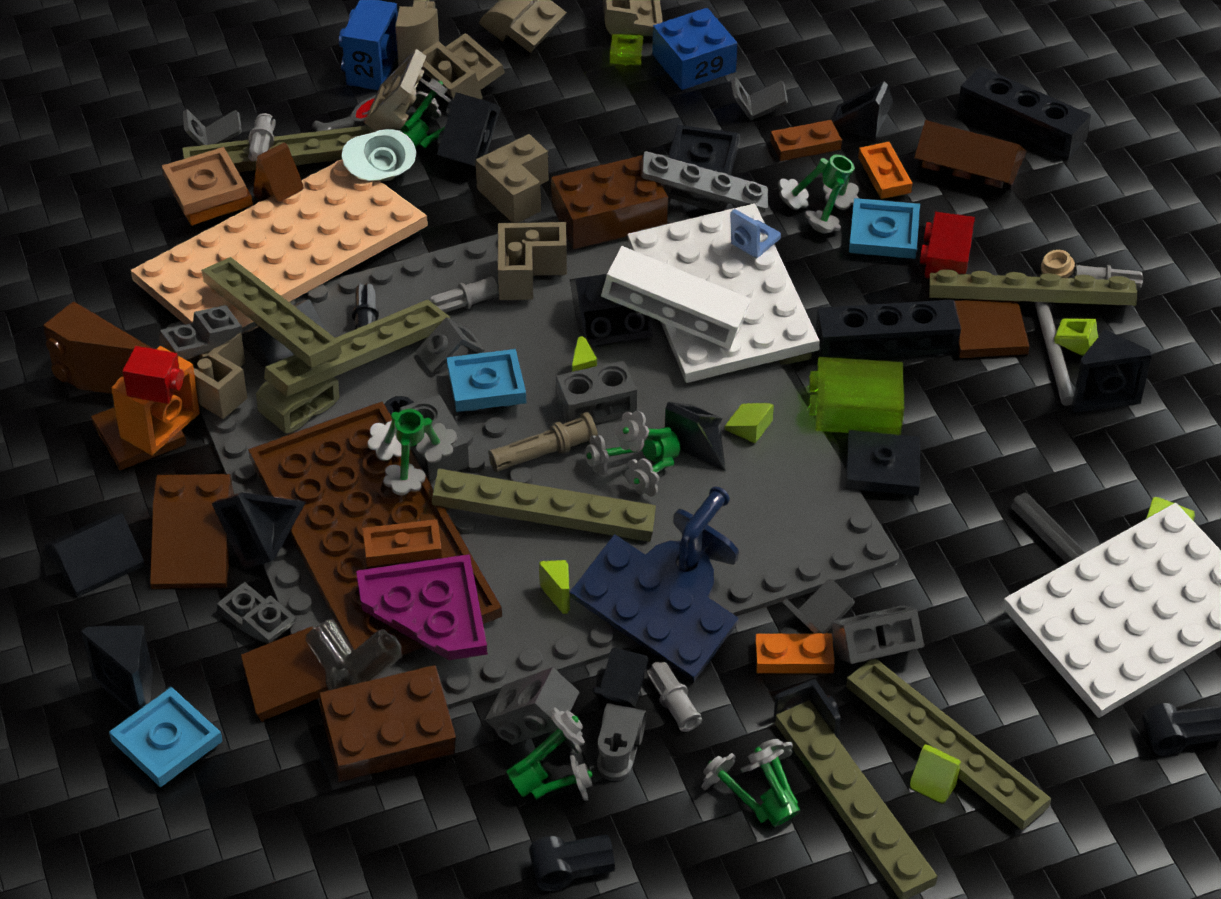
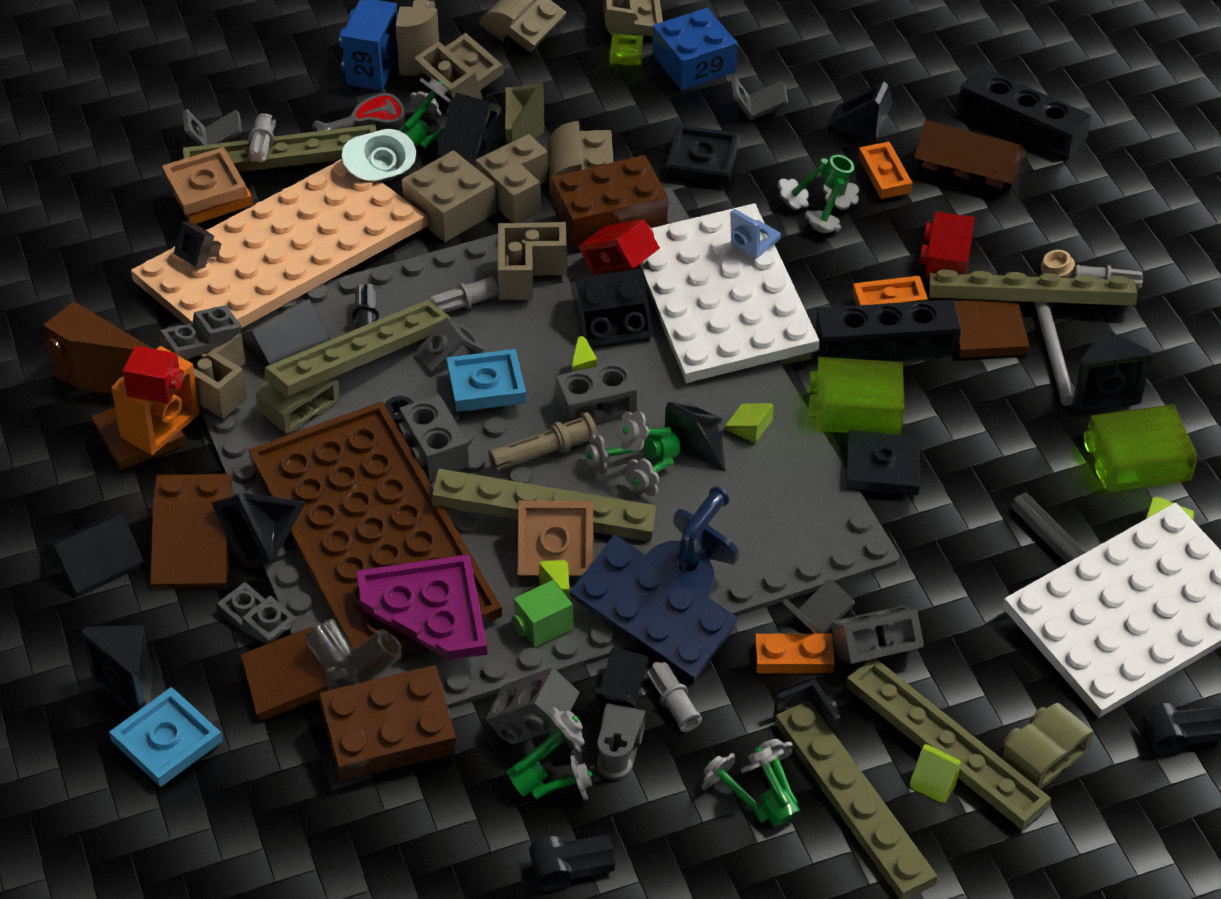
olive plate [201,257,342,368] -> none
reddish brown slope [253,142,304,202] -> none
dark orange plate [362,519,442,567] -> none
dark tan plate [364,49,426,132] -> none
light grey plant [368,409,457,495] -> none
white brick [601,246,751,350] -> none
dark grey bracket [641,151,768,213] -> none
dark orange plate [770,120,842,161] -> none
dark azure plate [849,198,920,259] -> none
lime slope [1054,319,1098,356] -> none
none -> black tile [174,222,222,267]
none -> dark tan brick [402,150,496,242]
none -> olive slope [505,83,544,145]
none -> bright green brick [512,580,574,648]
none -> medium nougat plate [518,500,593,577]
none -> dark tan brick [547,121,613,195]
none -> red brick [578,219,660,275]
none -> orange plate [853,276,928,305]
none -> olive brick [1002,703,1094,789]
none -> clear neon green brick [1084,404,1198,492]

